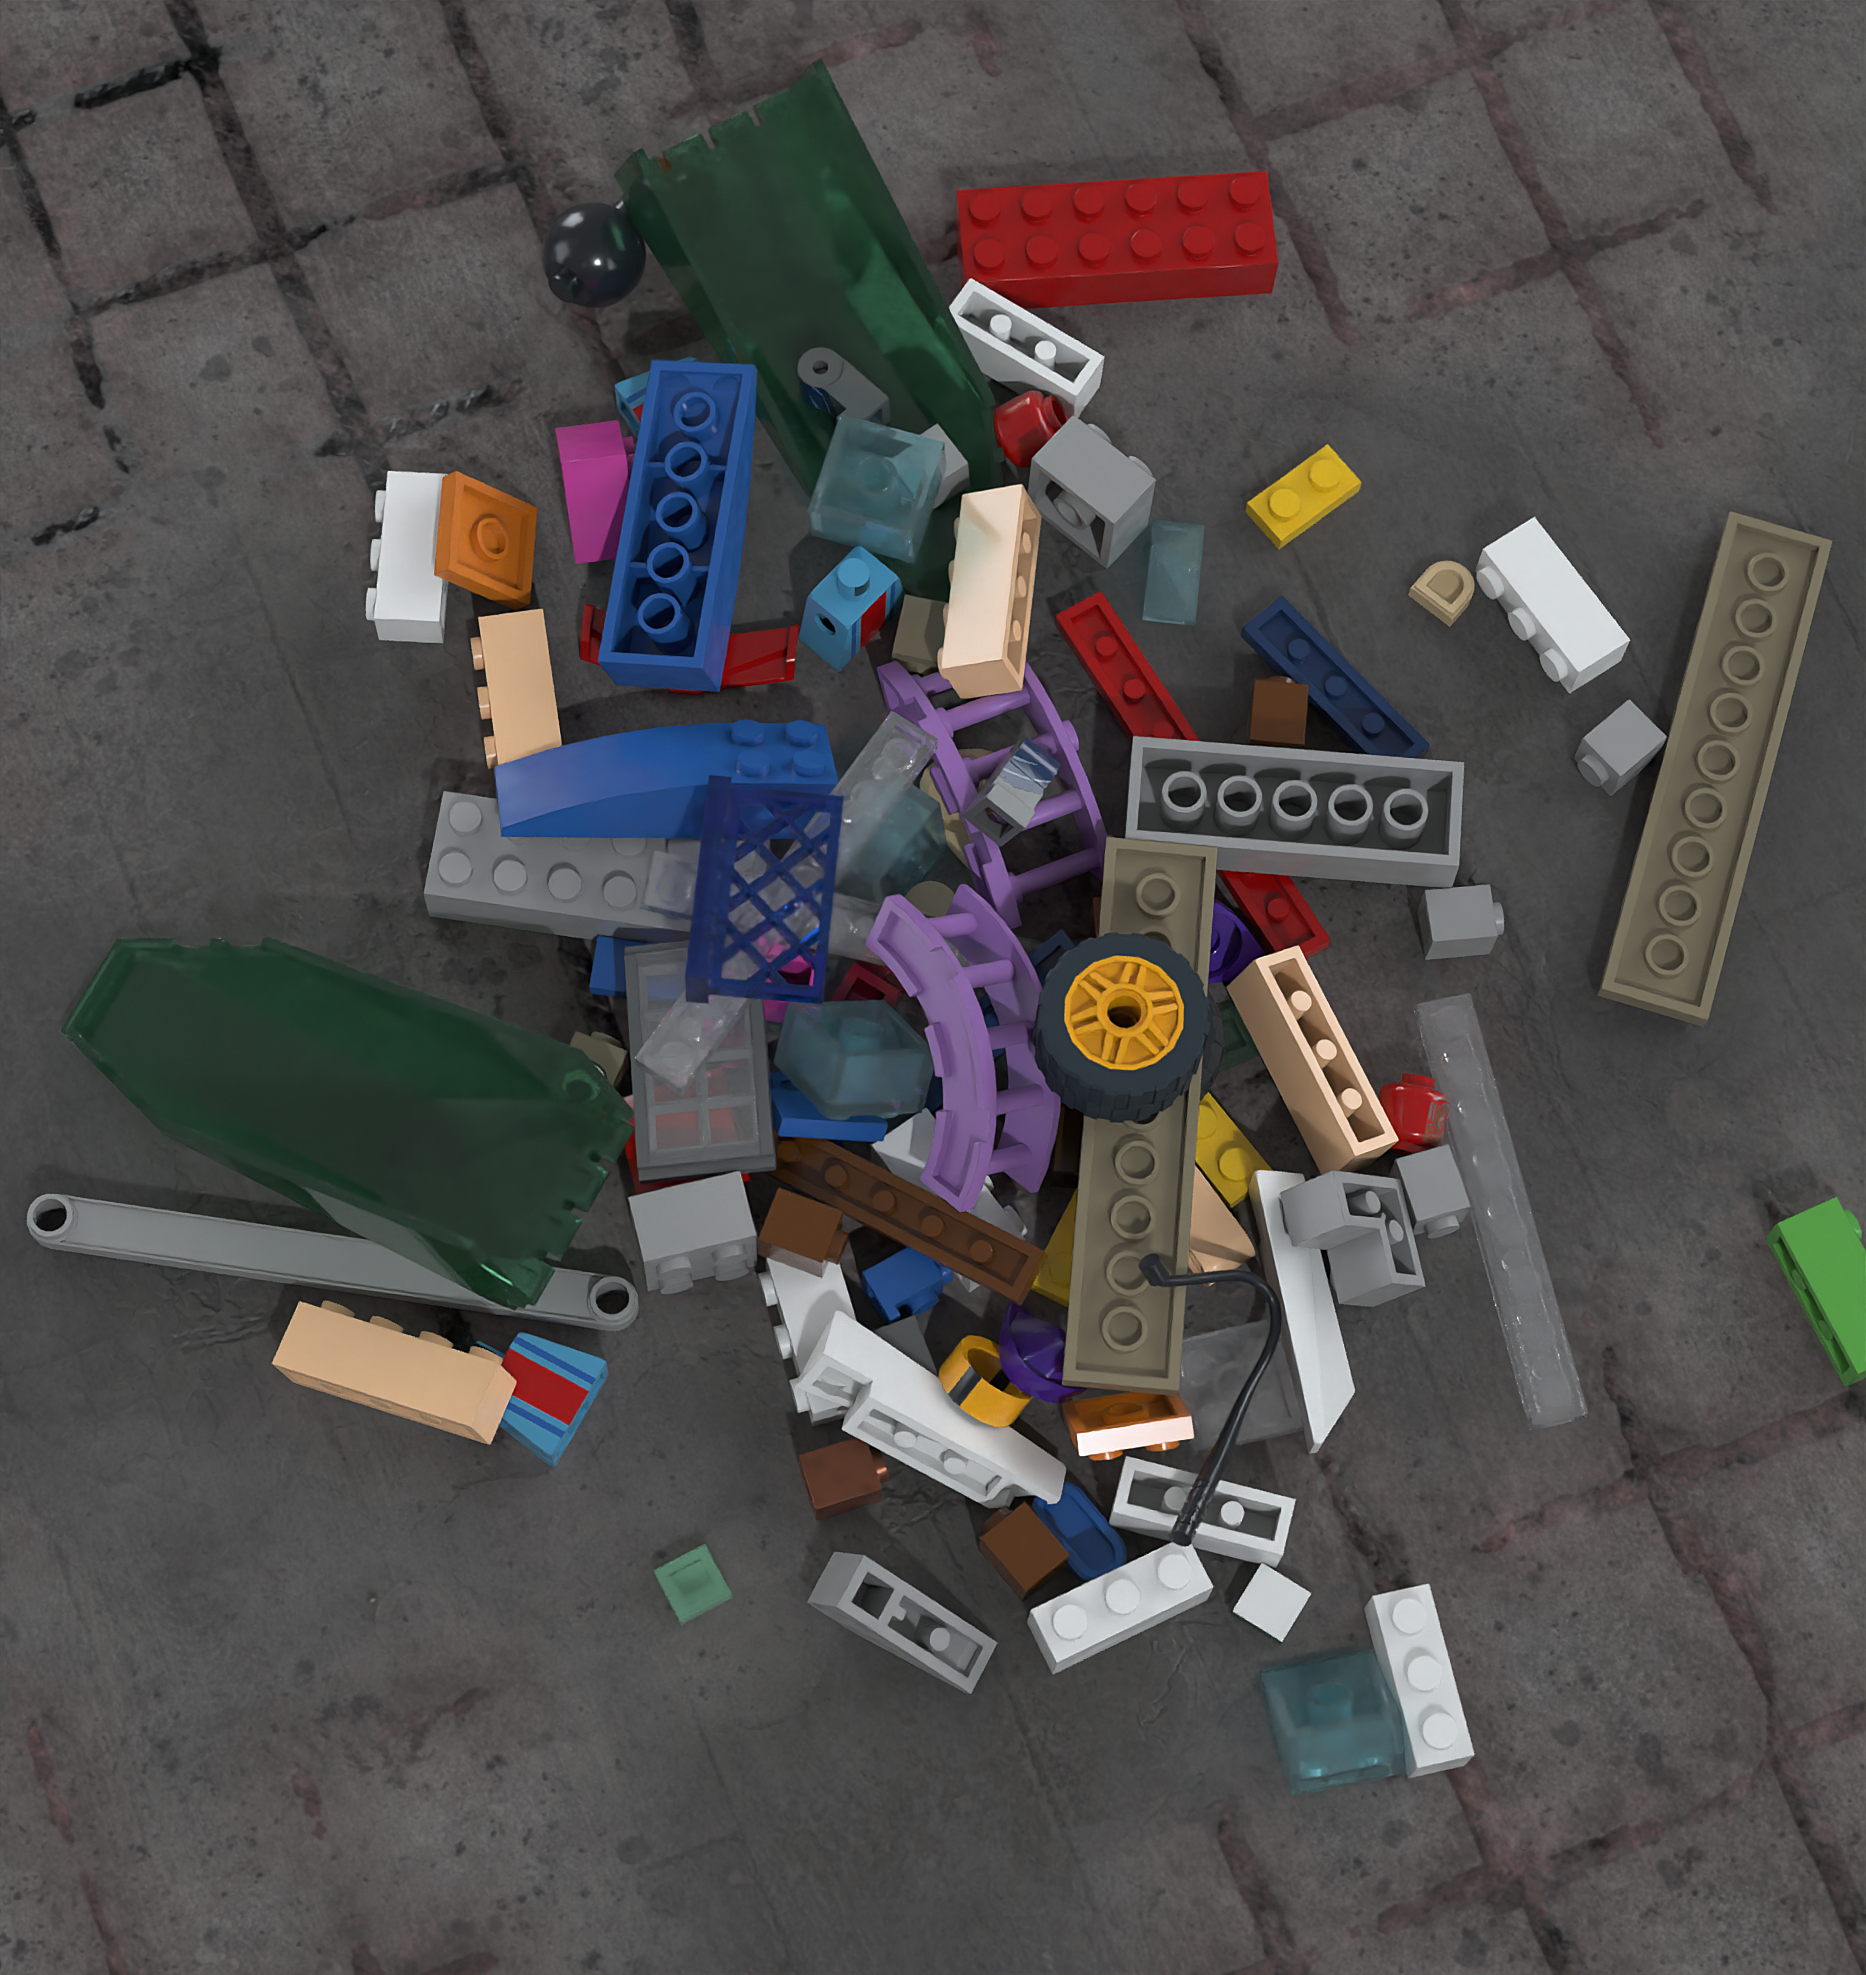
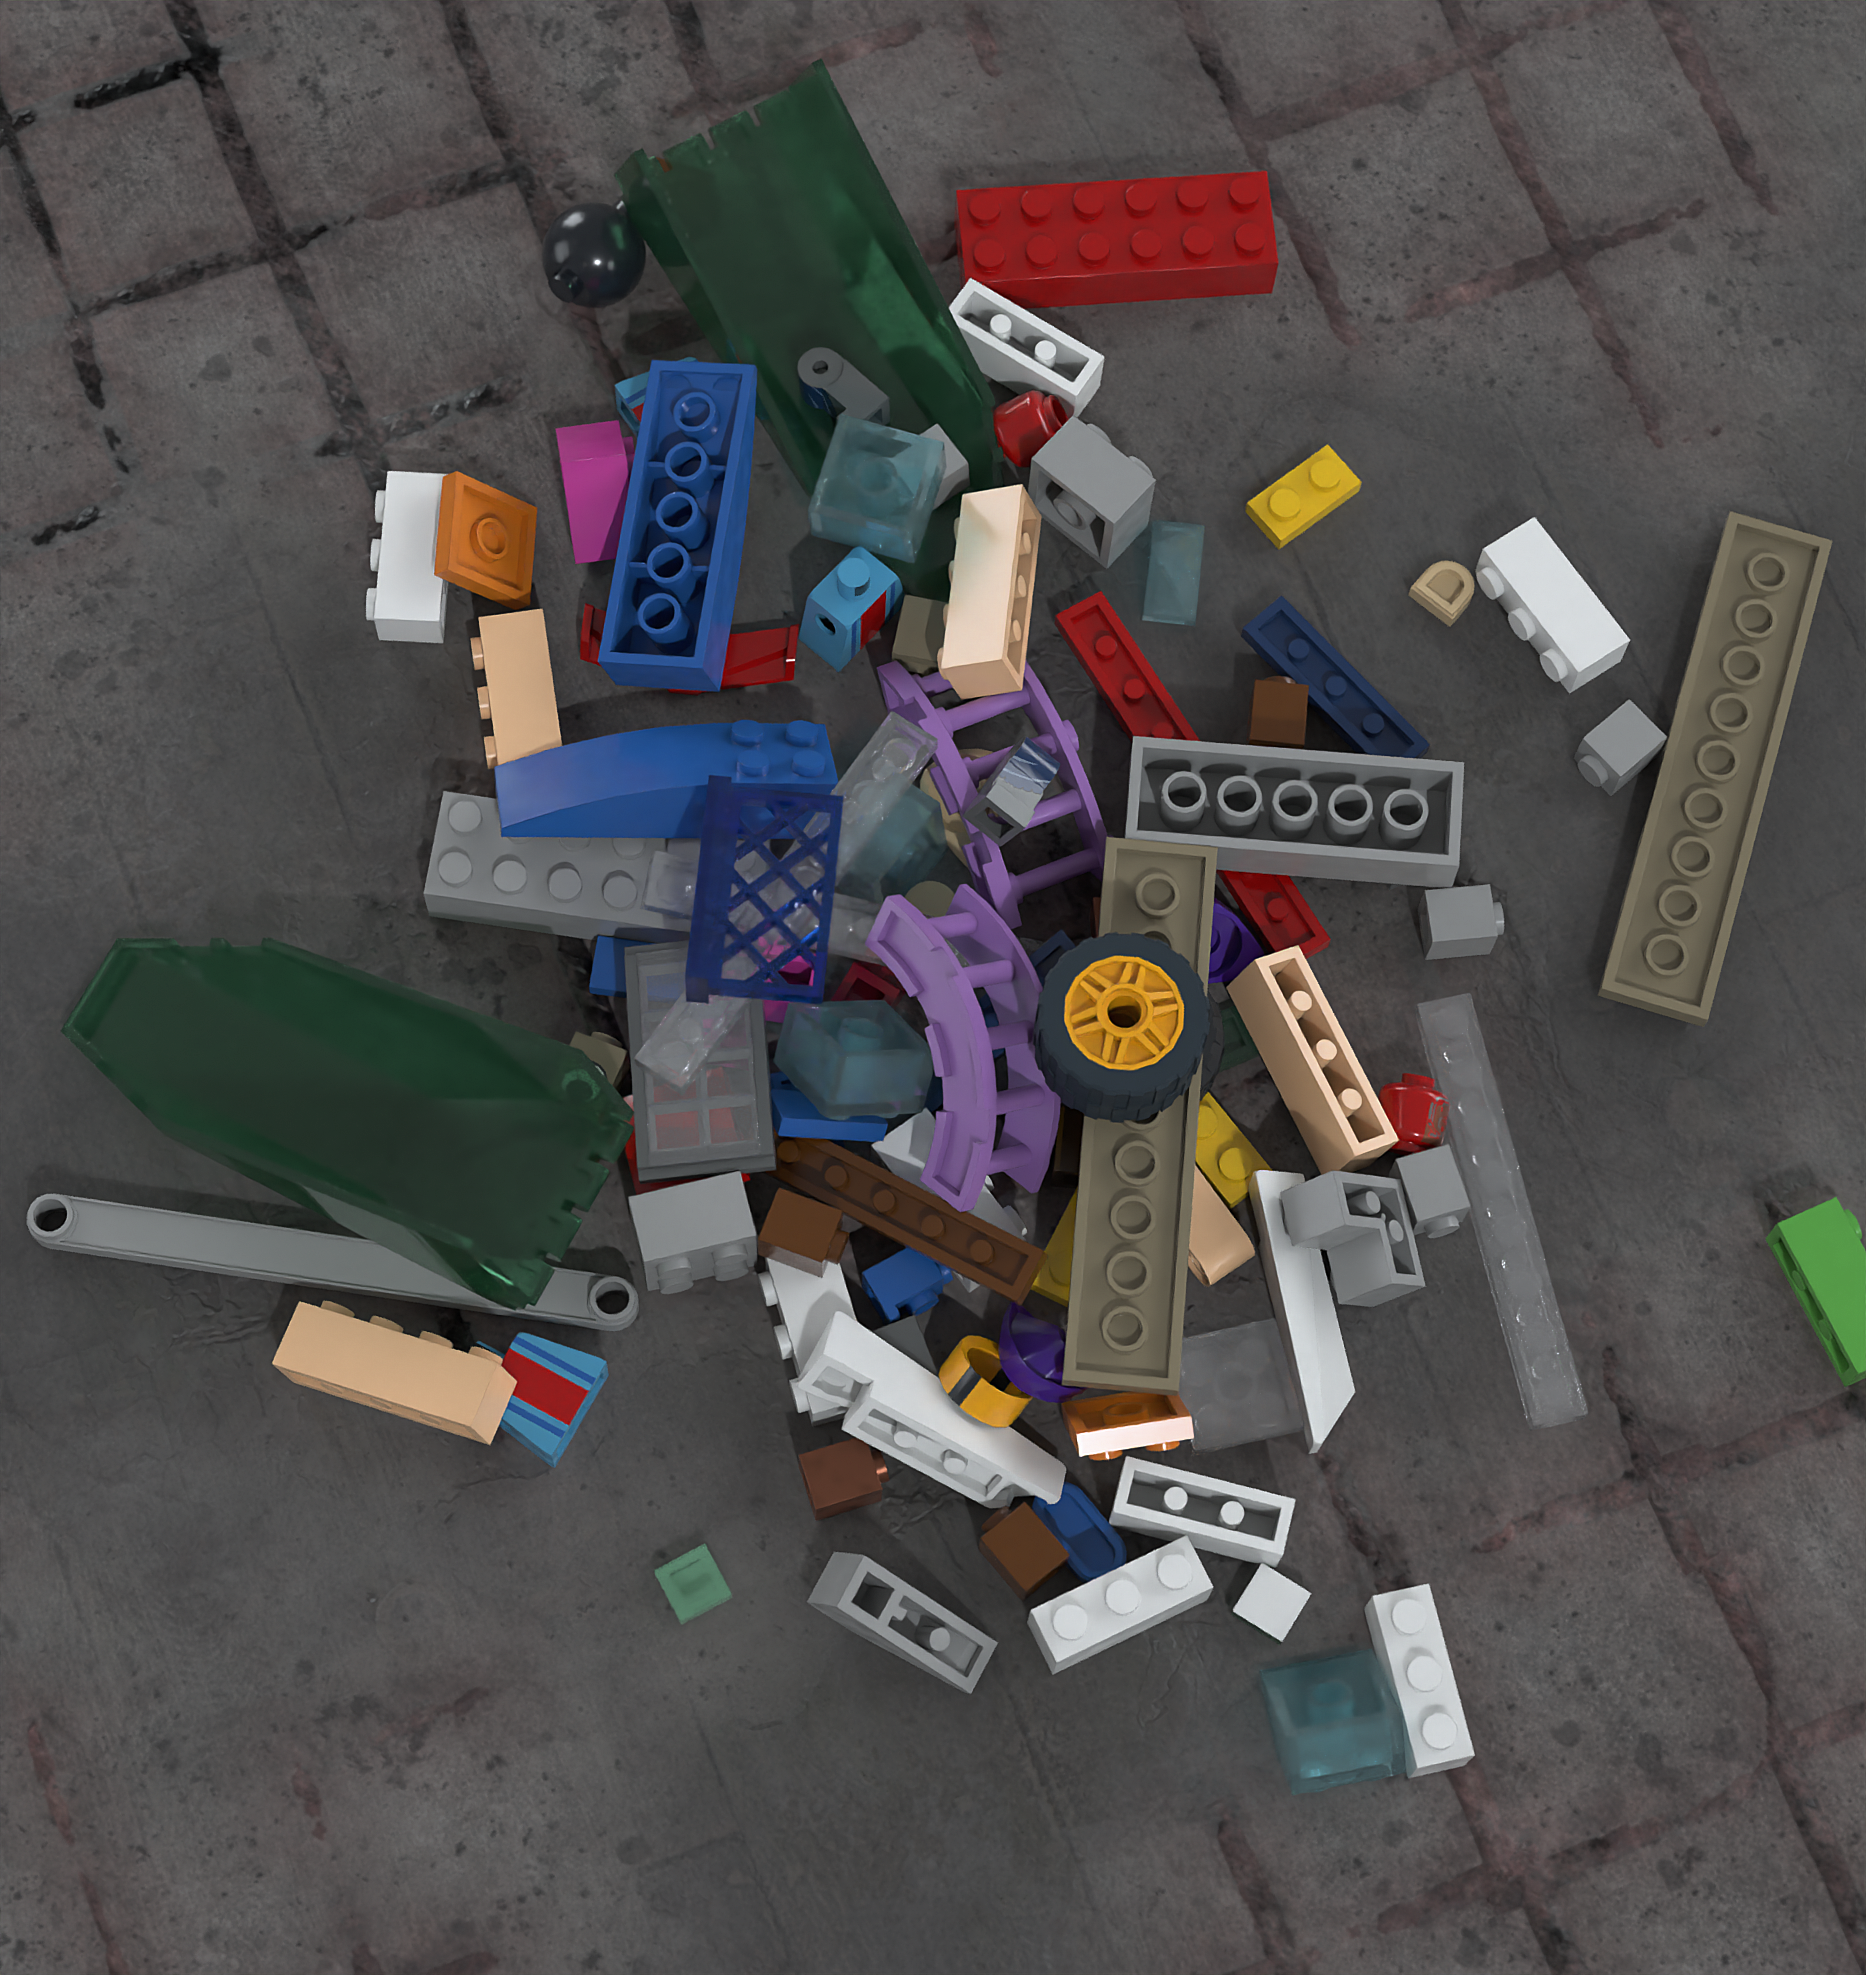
black piece [1138,1253,1282,1547] -> none

